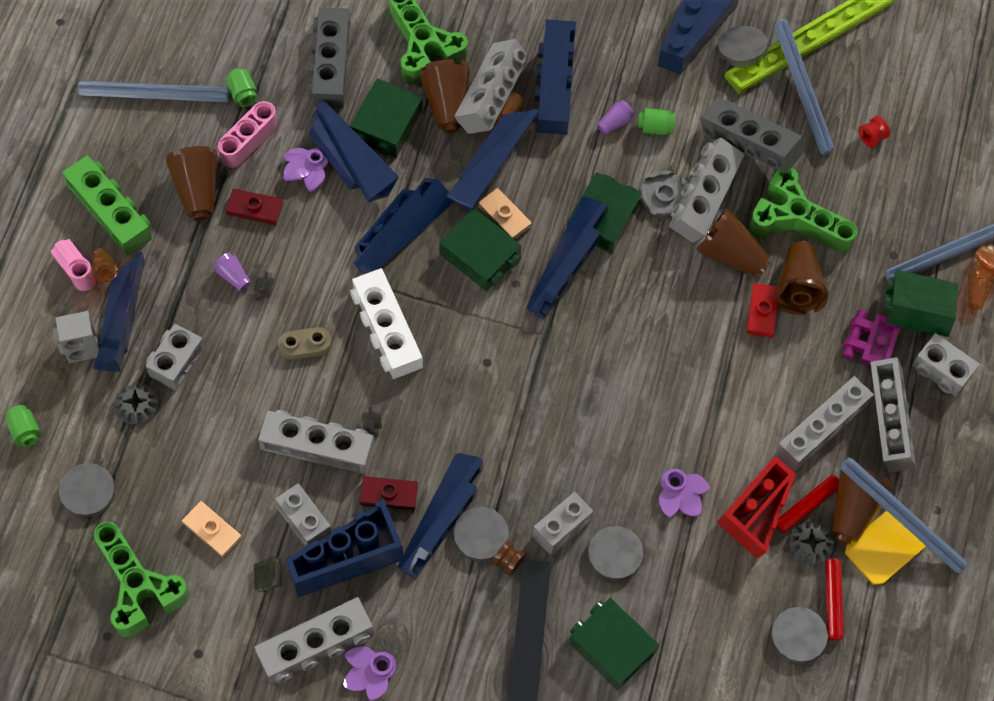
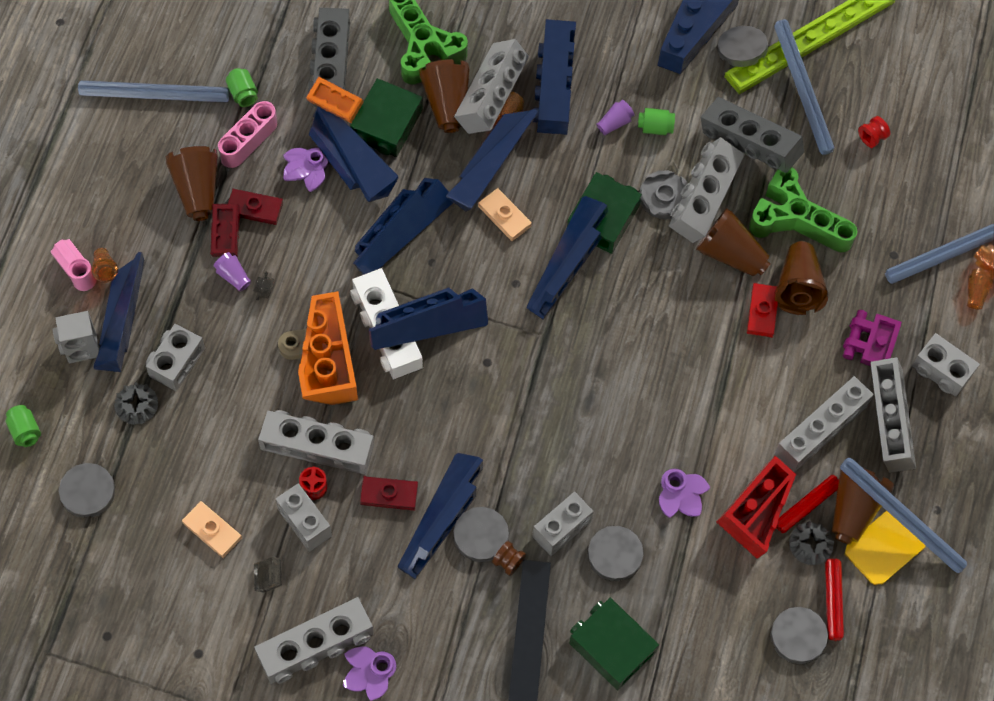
bright green brick [62,155,152,256] -> none
bright green beam [94,522,189,637] -> none
dark blue wedge [286,499,404,598] -> none
clear smoke plate [362,407,382,437] -> none
dark green brick [439,208,522,292] -> none
dark green brick [883,269,958,337] -> none
none -> dark red plate [210,204,240,257]
none -> orange wedge [298,291,358,405]
none -> red wheel [299,467,328,500]
none -> orange plate [306,77,364,123]
none -> dark blue wedge [369,288,488,350]

